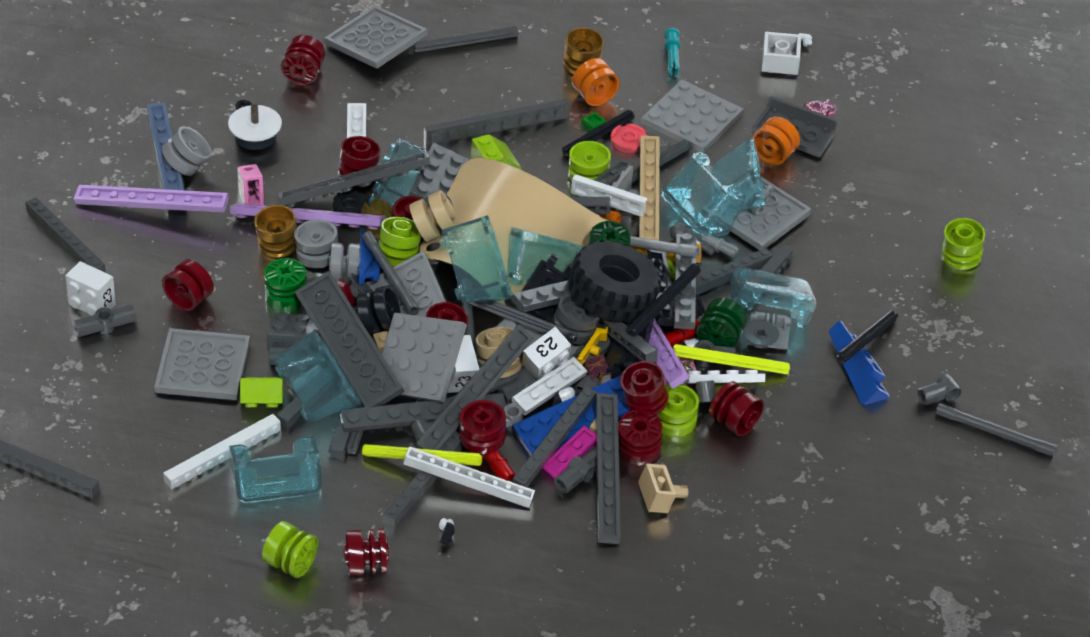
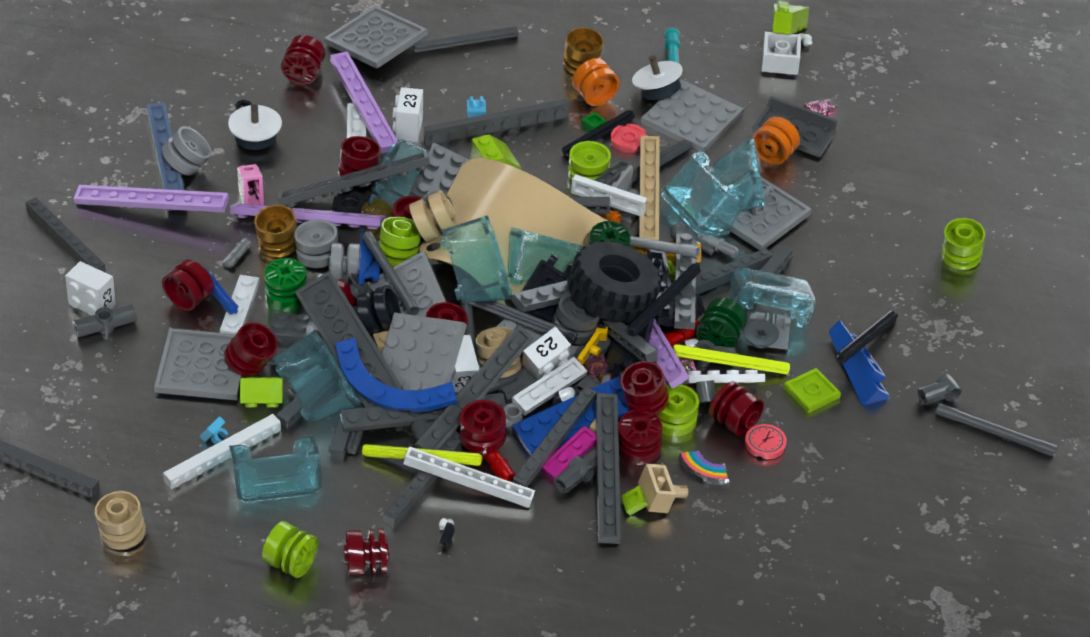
none -> tan wheel [95,491,146,550]
none -> medium azure tile [199,416,228,445]
none -> blue axle [205,268,239,315]
none -> white plate [220,275,260,334]
none -> light grey axle [223,238,251,268]
none -> dark red wheel [224,322,278,377]
none -> lavender plate [330,51,399,154]
none -> blue plate [335,337,458,413]
none -> white brick [393,87,423,142]
none -> medium azure tile [467,96,486,117]
none -> lime tile [621,486,648,515]
none -> white piece [632,55,683,100]
none -> tile [679,450,729,485]
none -> coral tile [745,424,787,460]
none -> lime wedge [771,1,809,34]
none -> lime tile [783,368,841,413]

